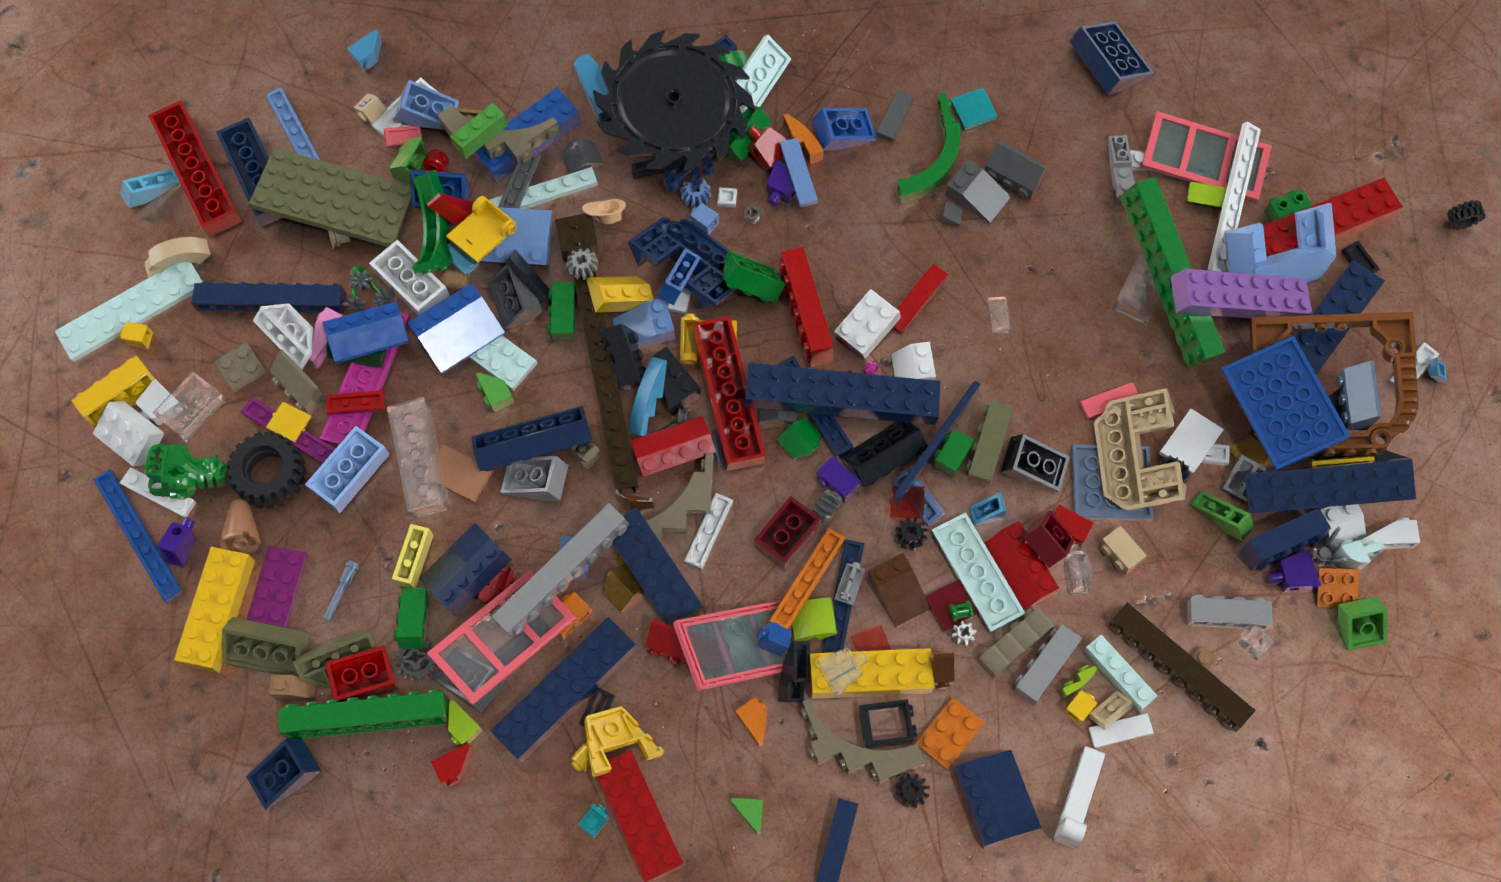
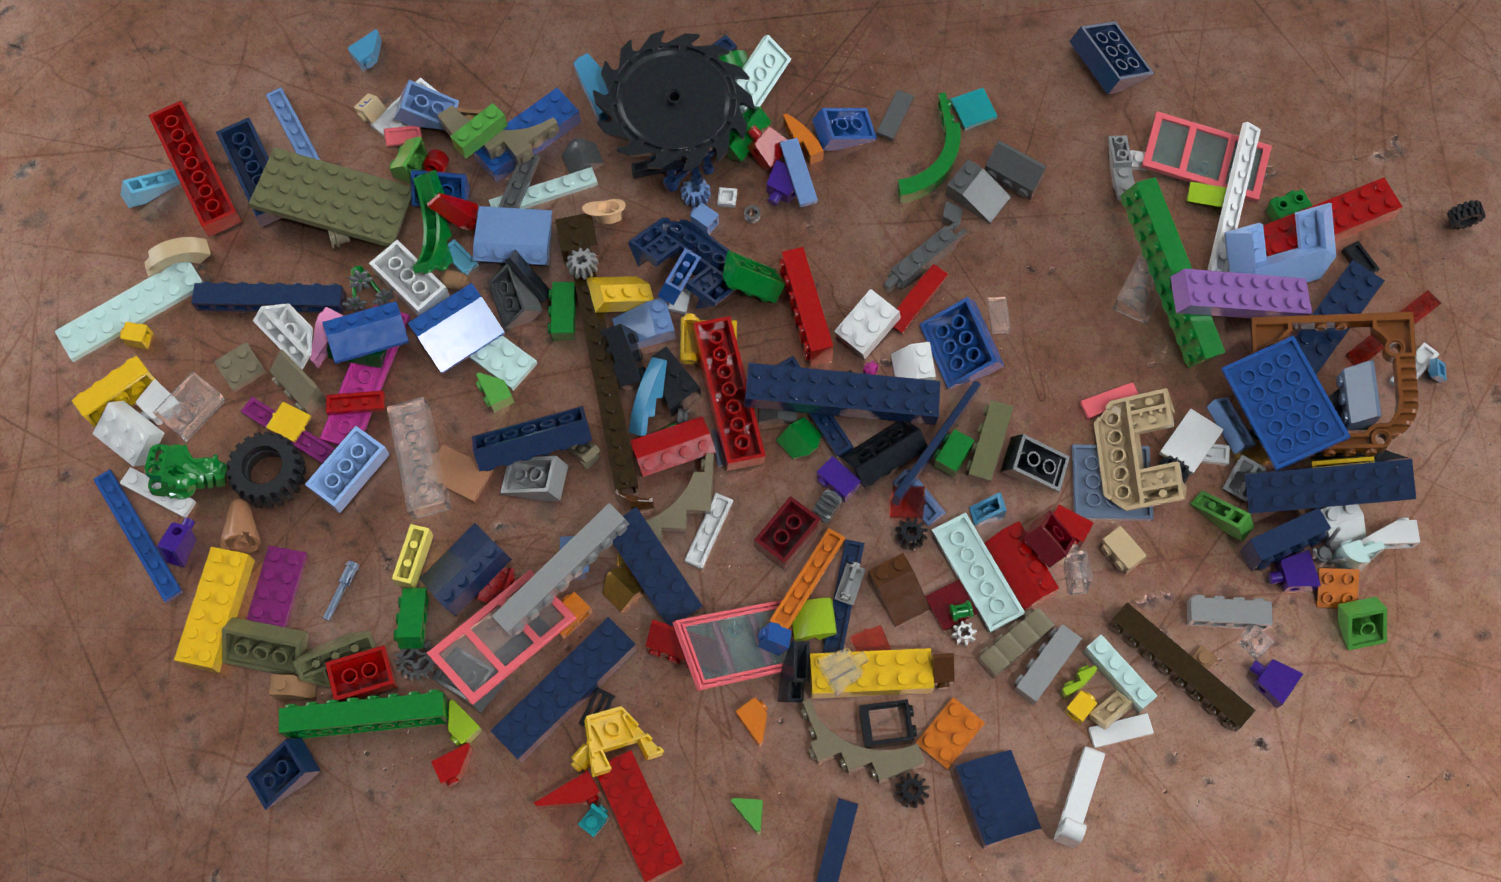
yellow door [446,196,517,263] -> none
none -> red slope [534,771,602,809]
none -> dark grey hinge [883,222,967,292]
none -> blue slope [920,297,1005,389]
none -> medium blue slope [1207,397,1256,454]
none -> dark purple torso [1249,659,1303,709]
none -> clear red plate [1345,290,1441,365]

